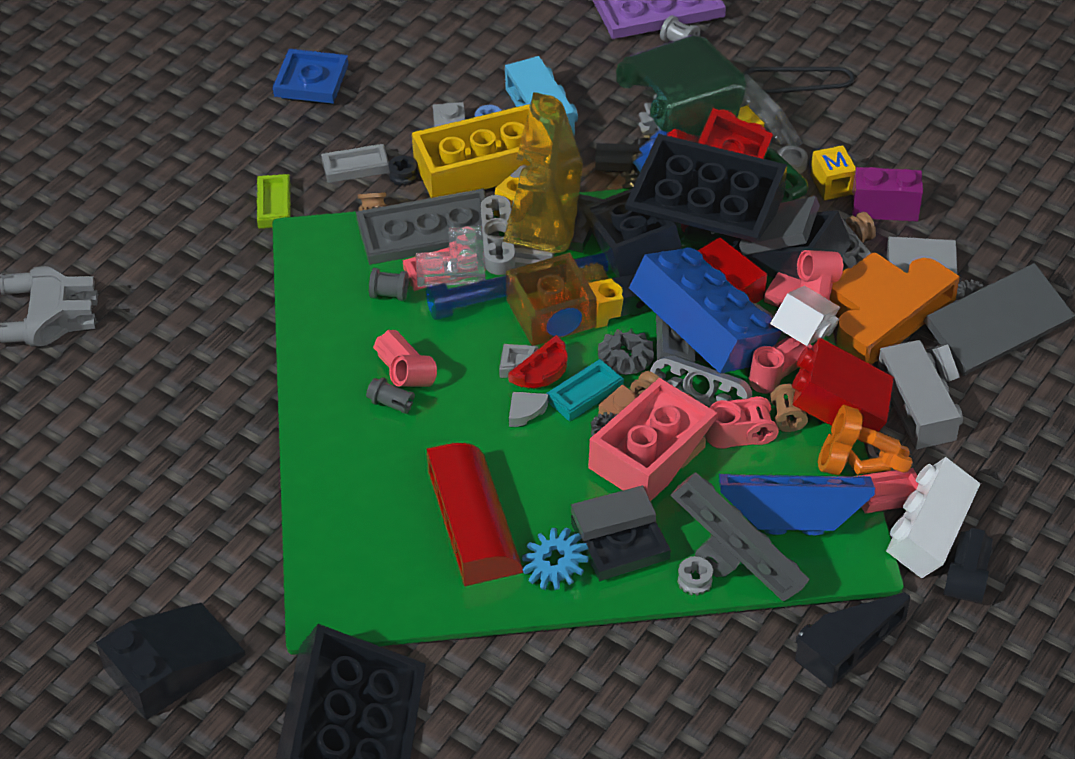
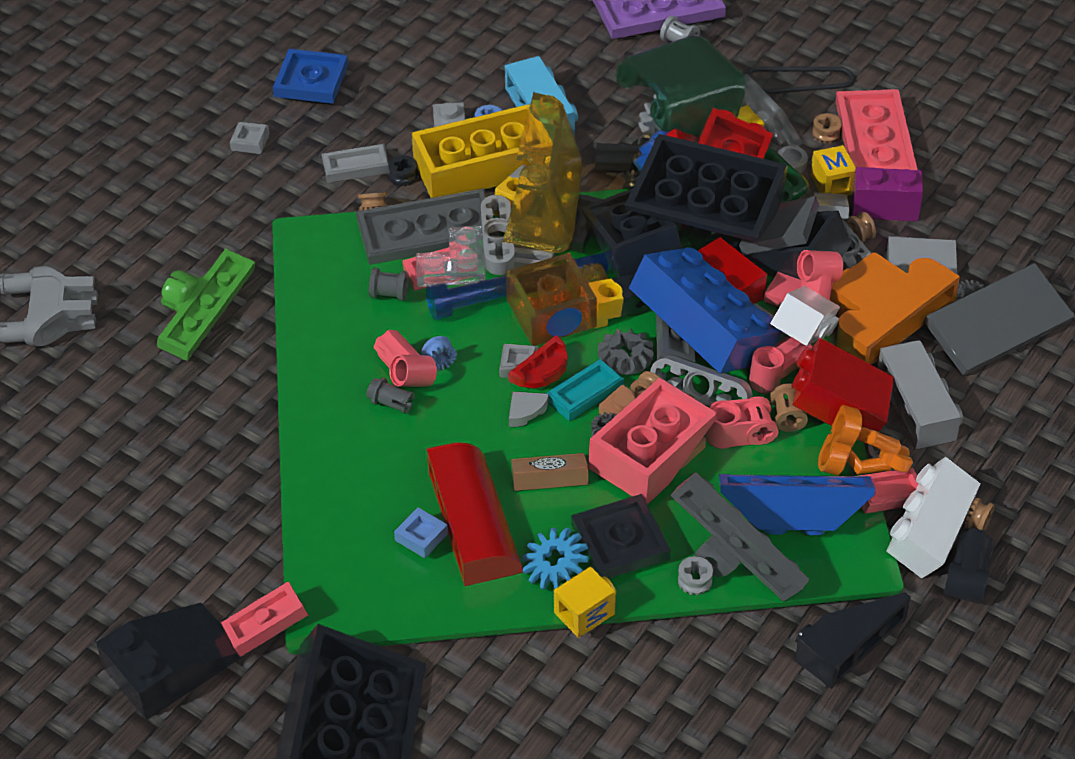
lime tile [257,174,291,229] -> none
dark grey tile [571,486,656,541] -> none
light grey tile [925,344,960,382] -> none
none -> bright green plate [157,248,255,361]
none -> coral plate [221,582,308,657]
none -> light grey tile [230,122,270,154]
none -> medium blue plate [394,507,448,558]
none -> medium blue bush [421,336,457,371]
none -> nougat slope [511,453,588,491]
none -> yellow brick [554,566,616,638]
none -> medium nougat bush [812,113,842,144]
none -> light grey tile [814,192,849,220]
none -> coral plate [835,89,918,170]
none -> medium nougat bush [964,497,995,531]

